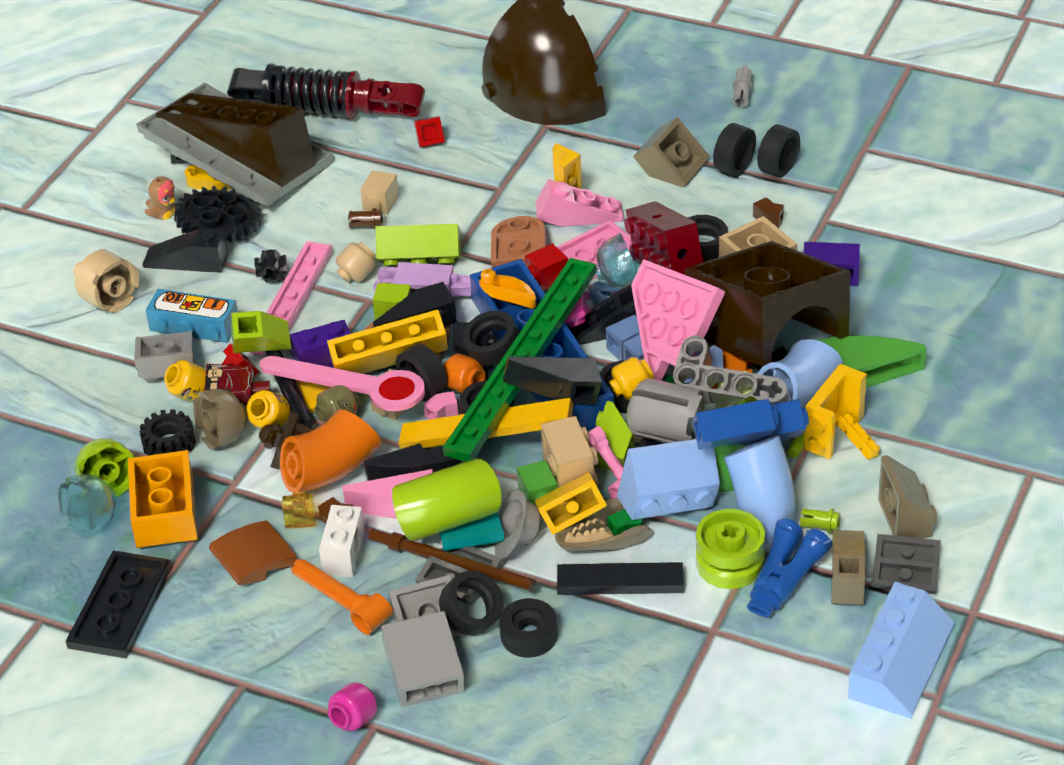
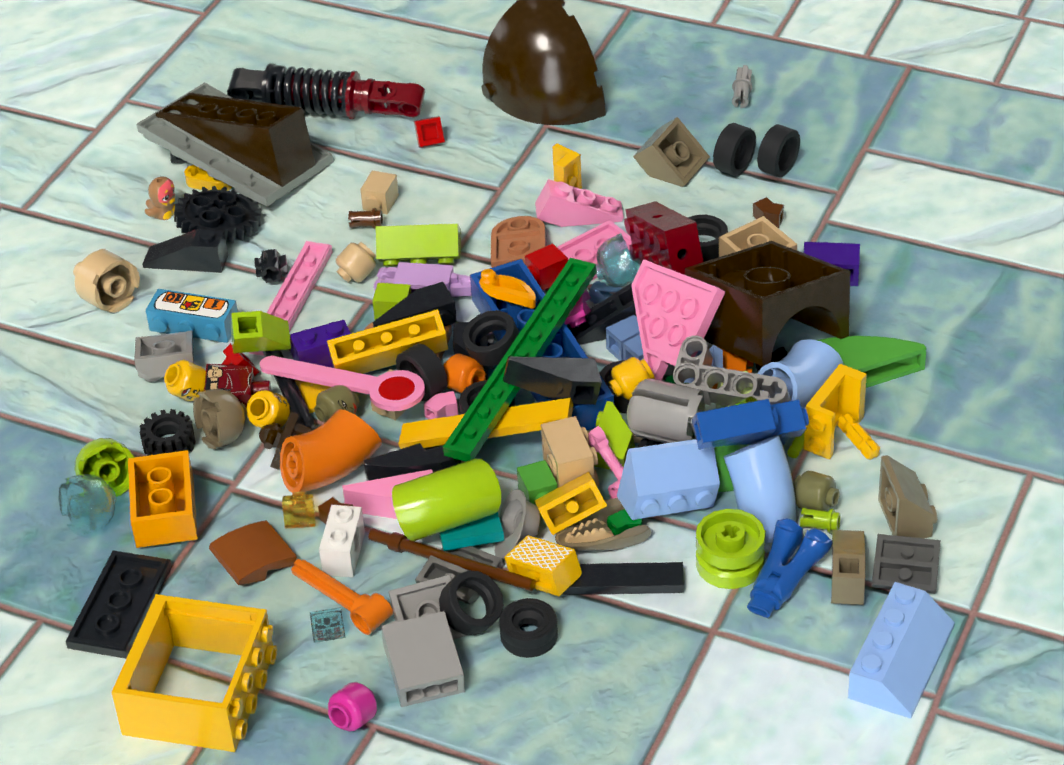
none -> yellow window [111,594,277,752]
none -> clear light blue tile [309,607,346,643]
none -> yellow panel [504,535,582,597]
none -> olive head [793,470,840,511]

